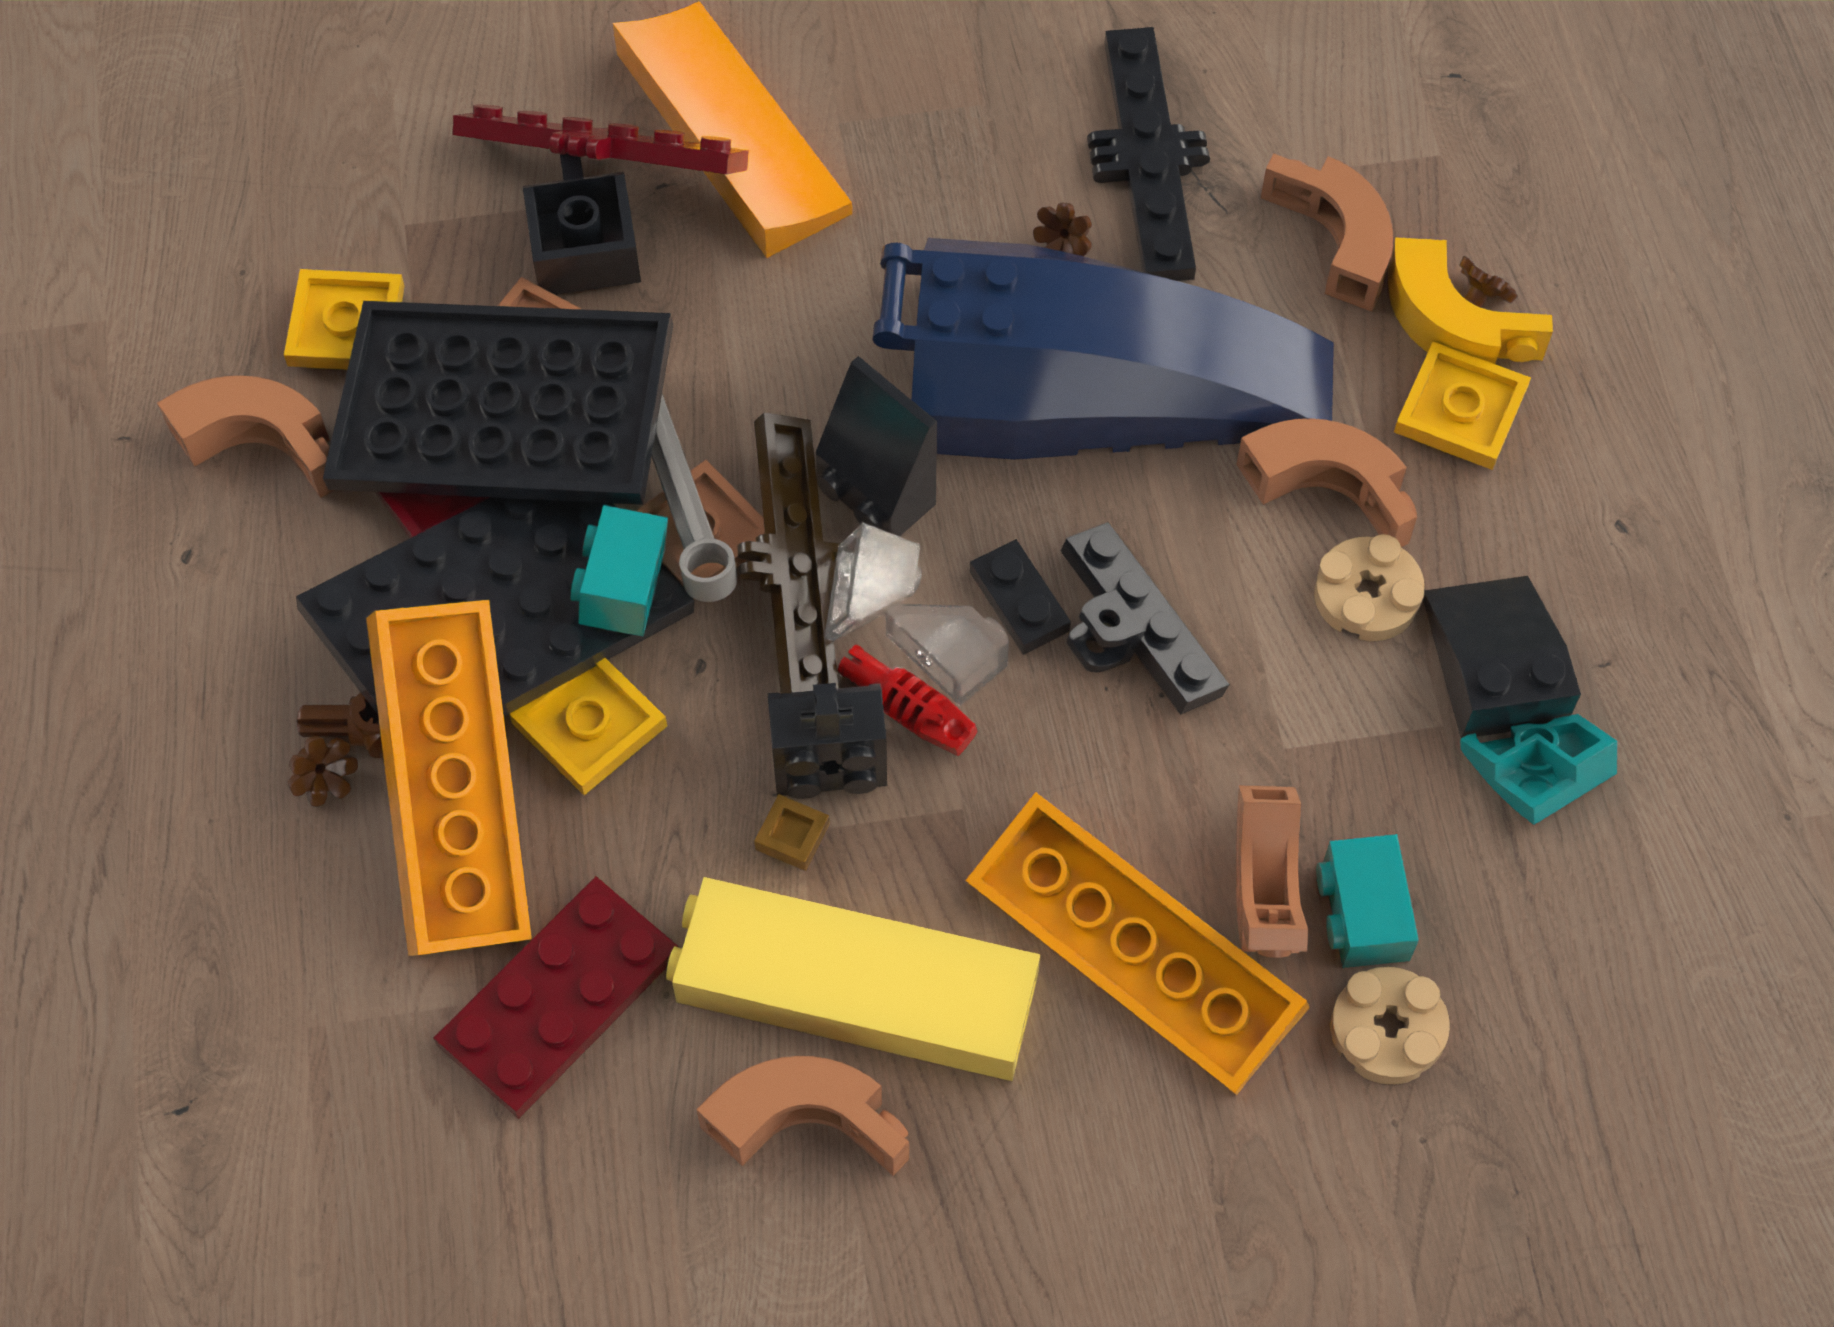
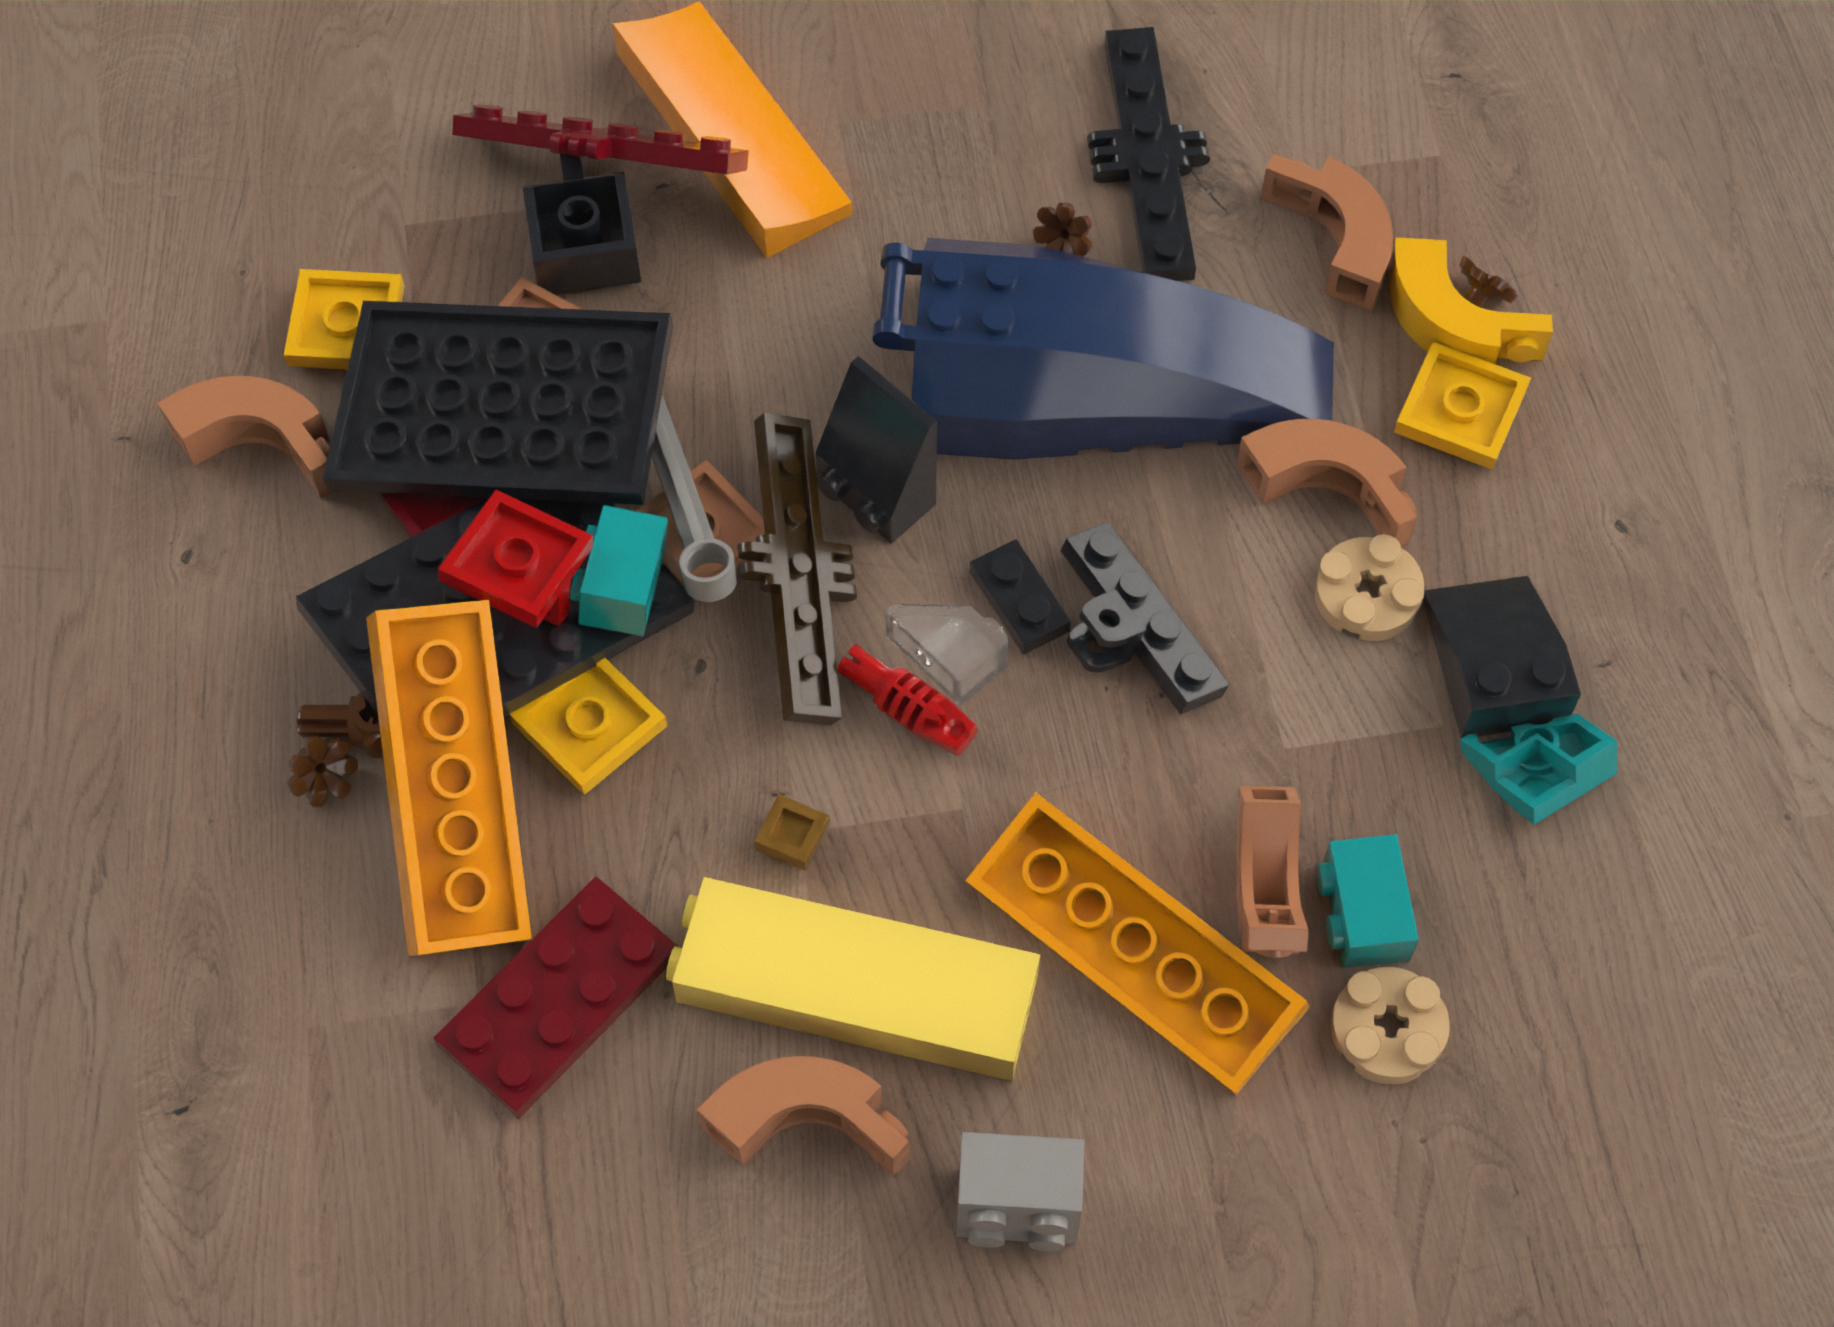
black hinge [768,683,887,799] -> none
clear slope [824,523,922,642] -> none
none -> red bracket [438,490,593,628]
none -> light grey brick [957,1132,1085,1251]

